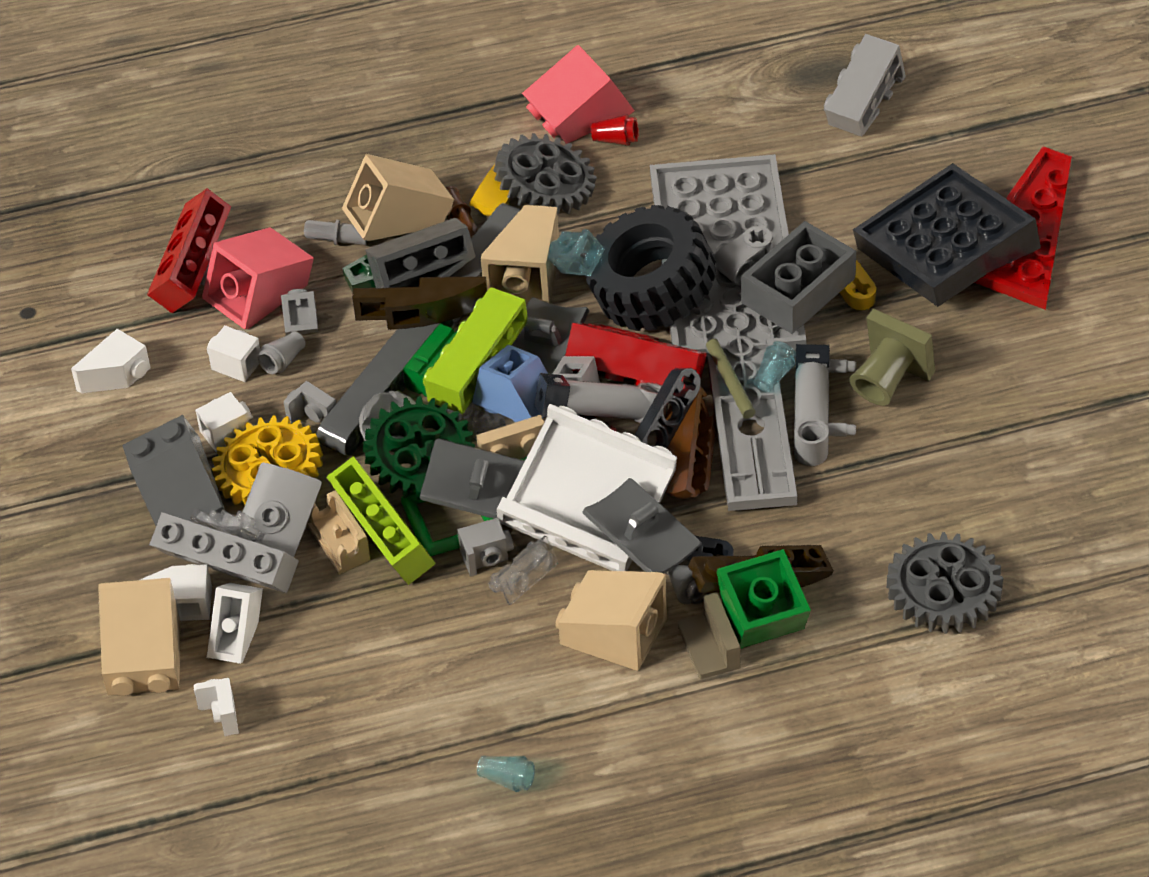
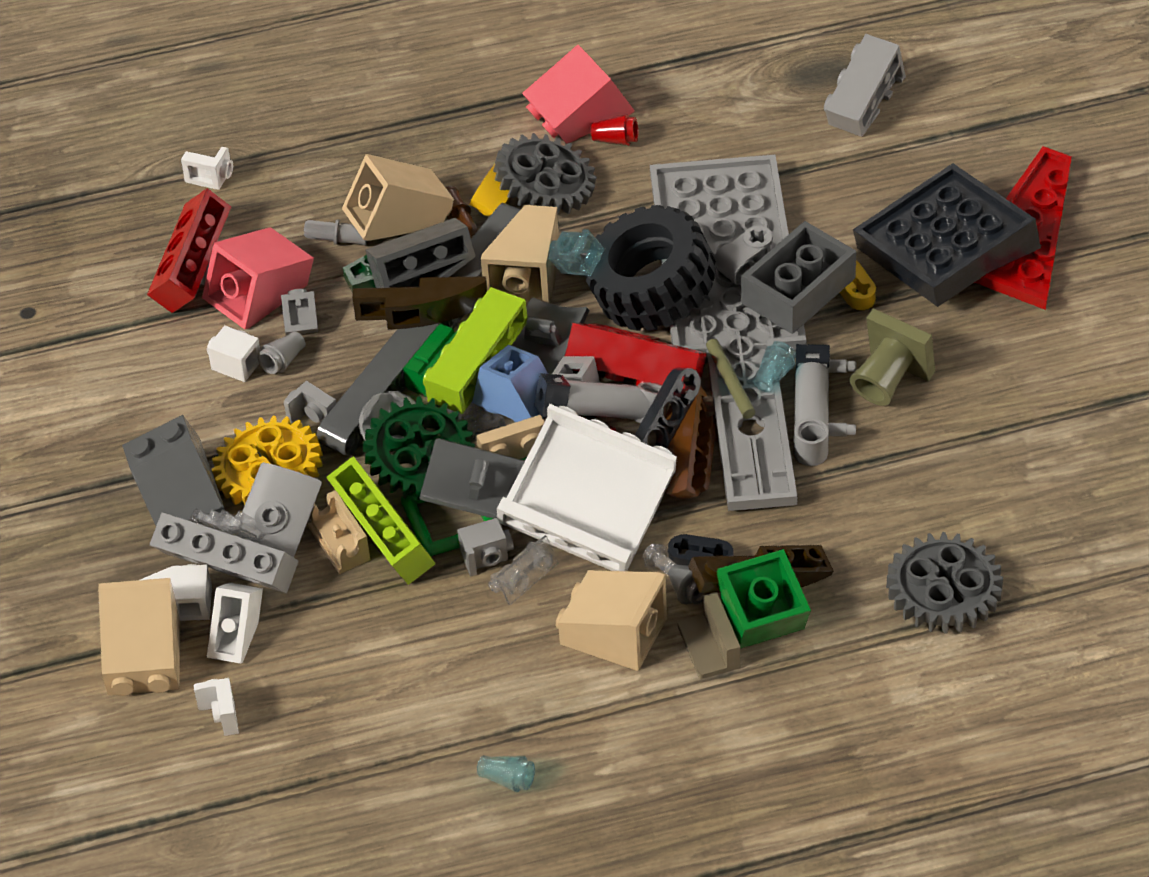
white slope [71,329,151,393] -> none
white brick [195,392,252,452] -> none
dark grey shield [582,478,701,574] -> none
none -> white bracket [181,147,233,190]

